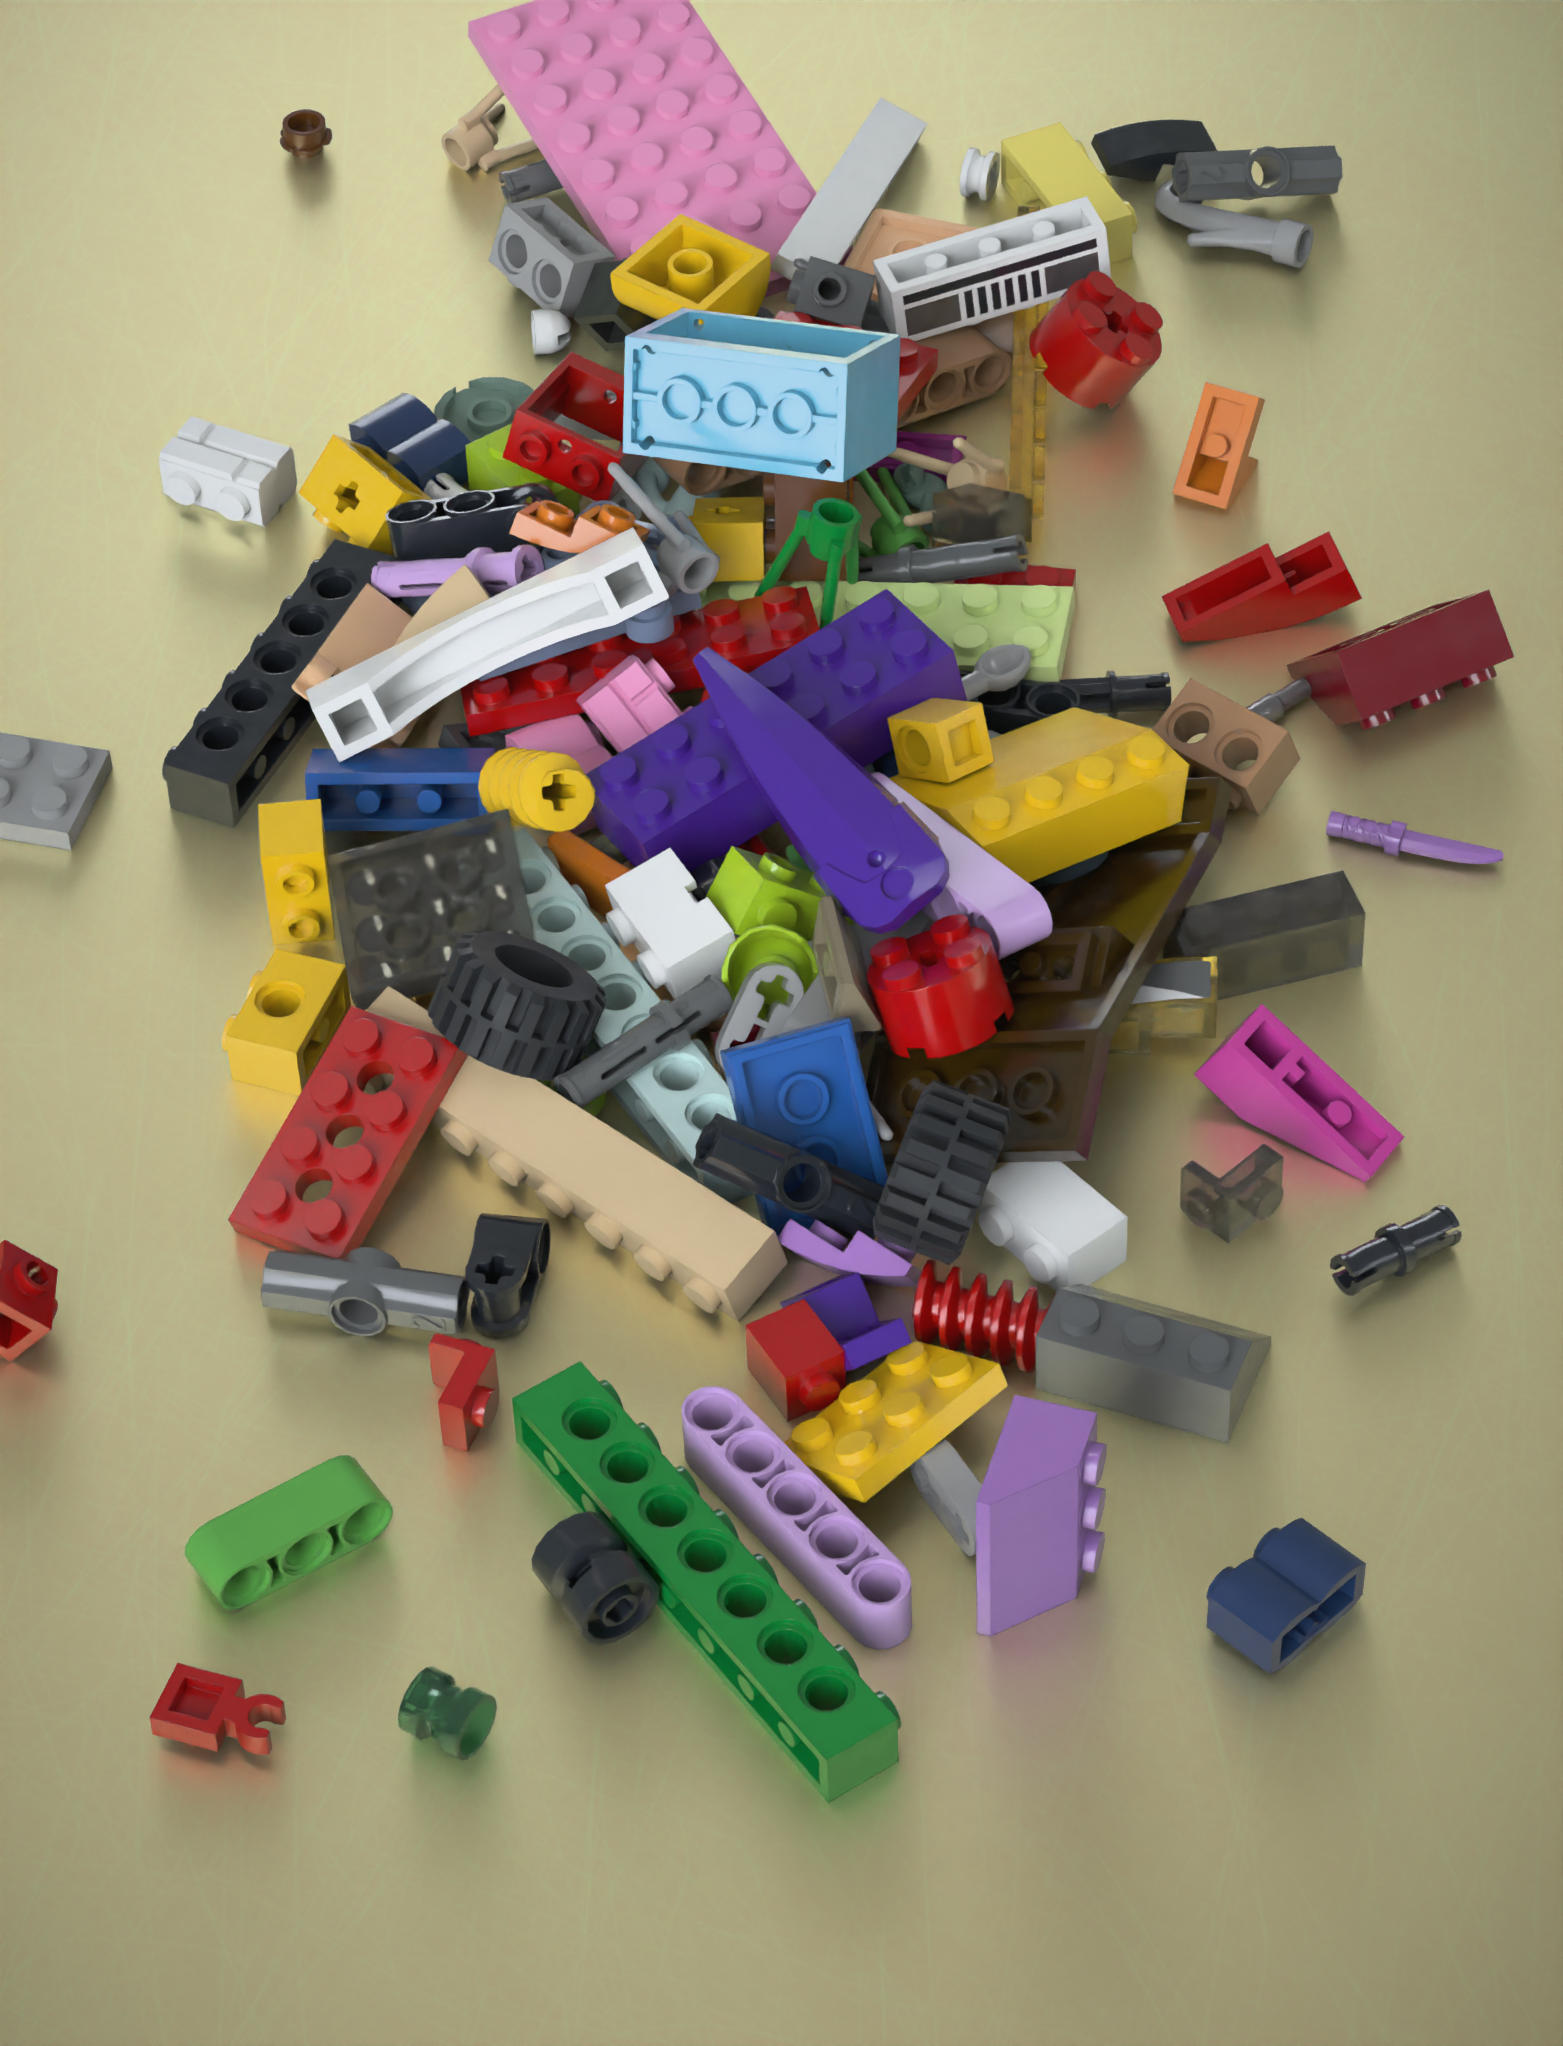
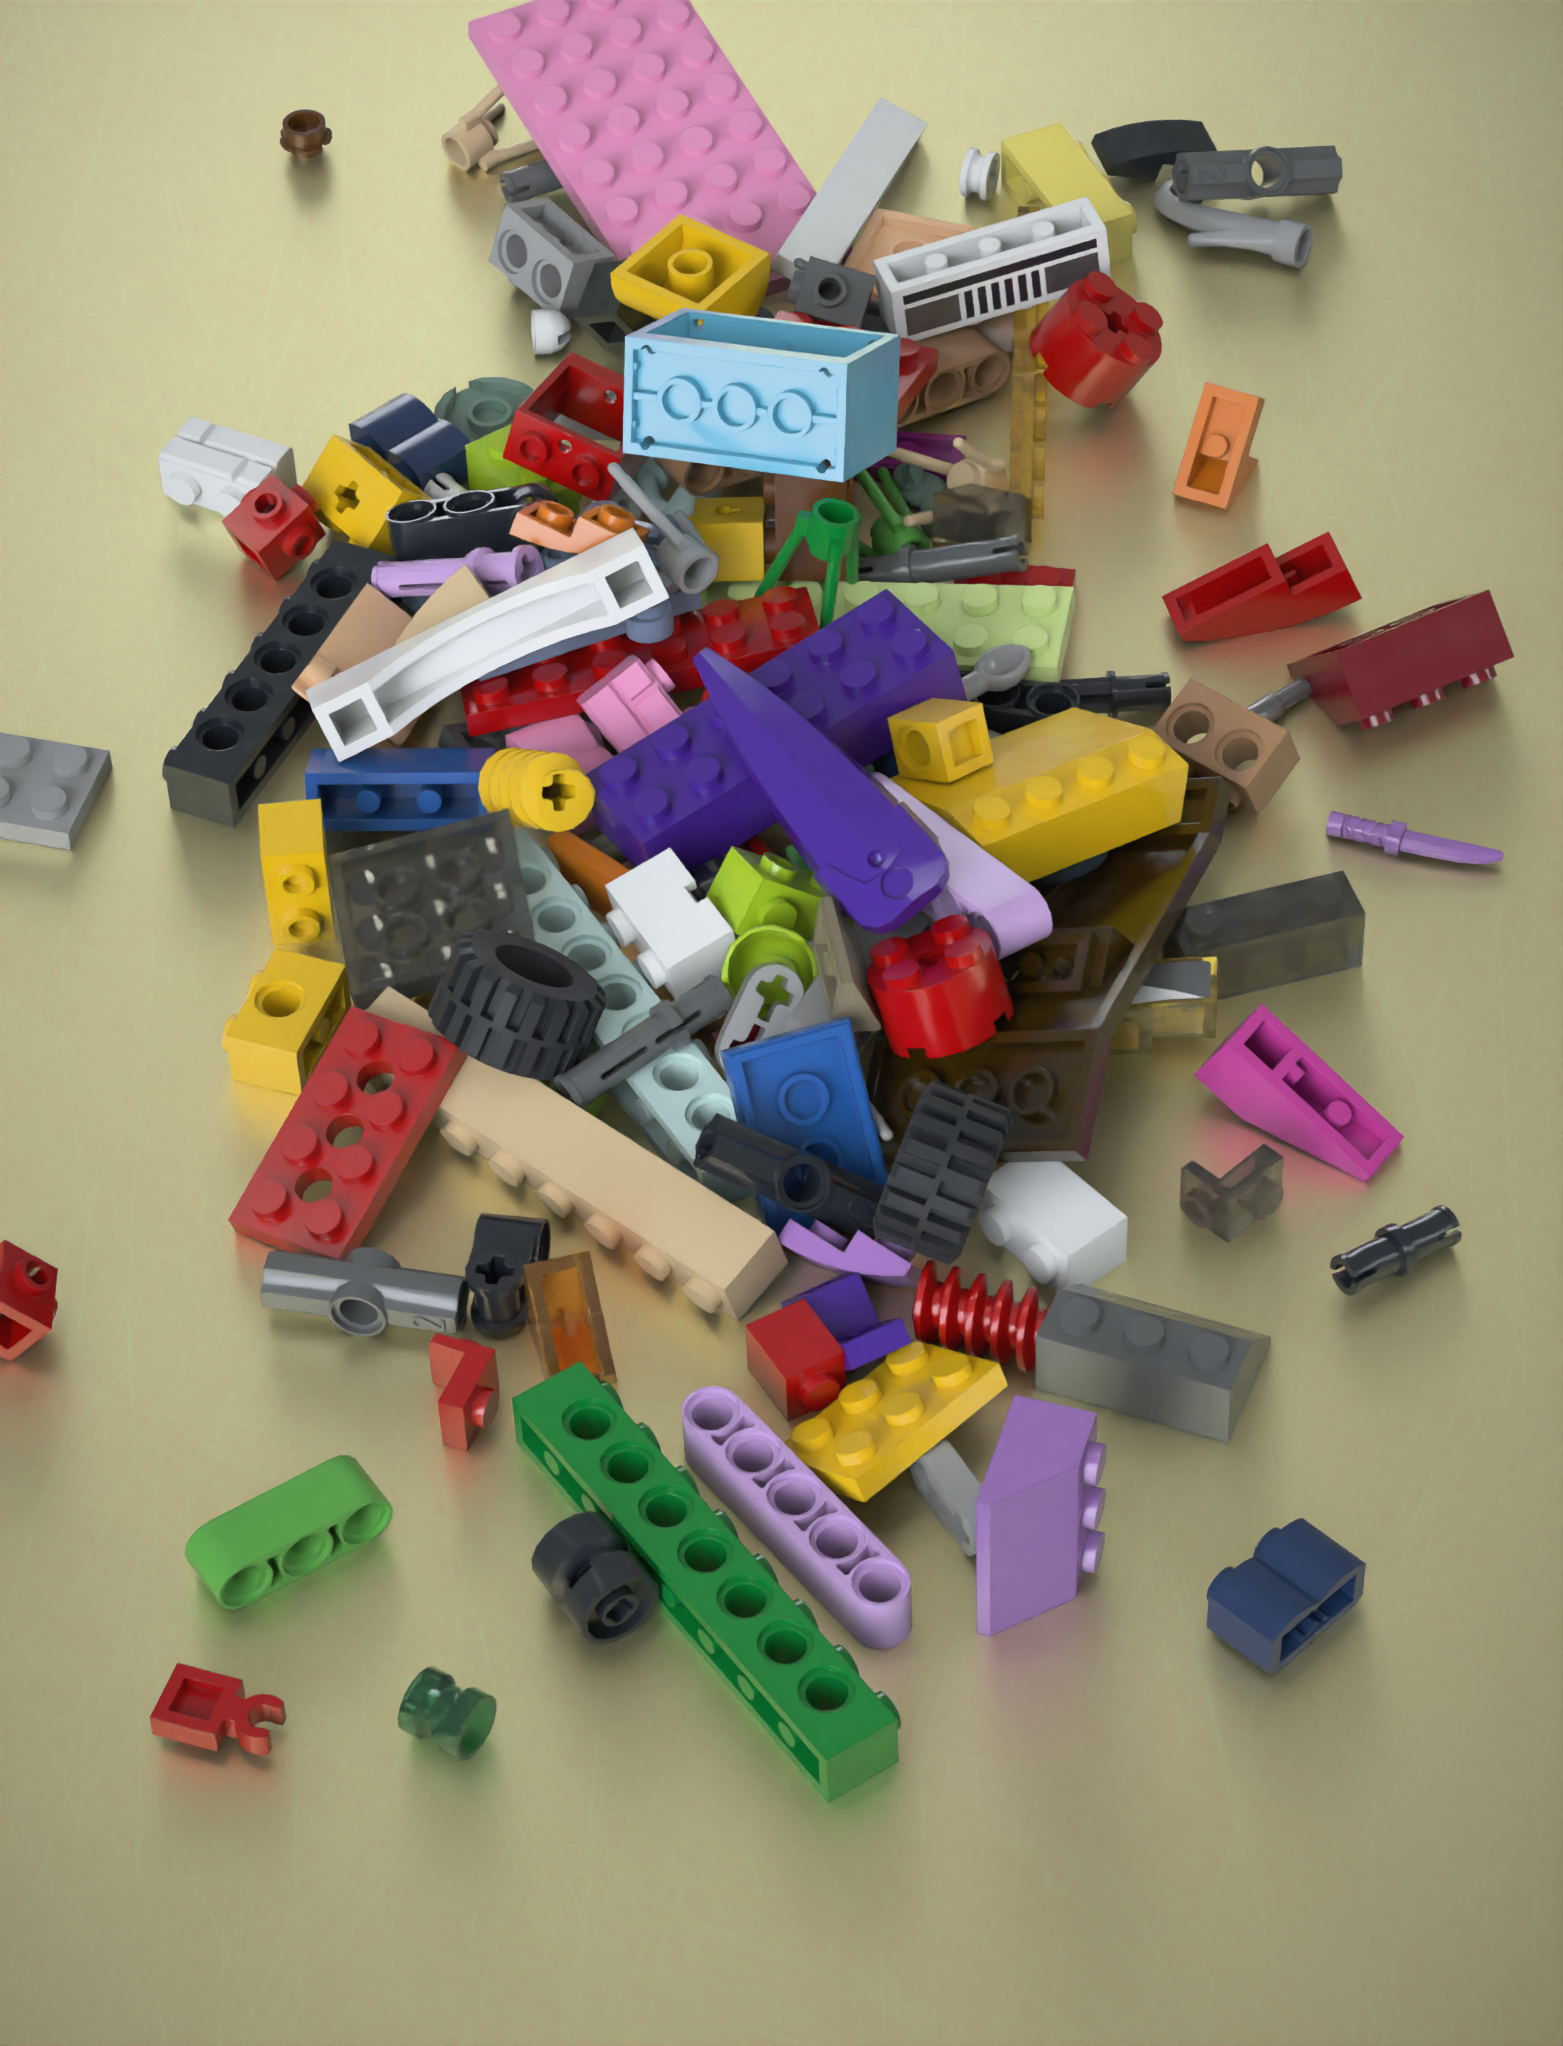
none -> red brick [221,474,326,582]
none -> clear orange slope [522,1250,618,1384]

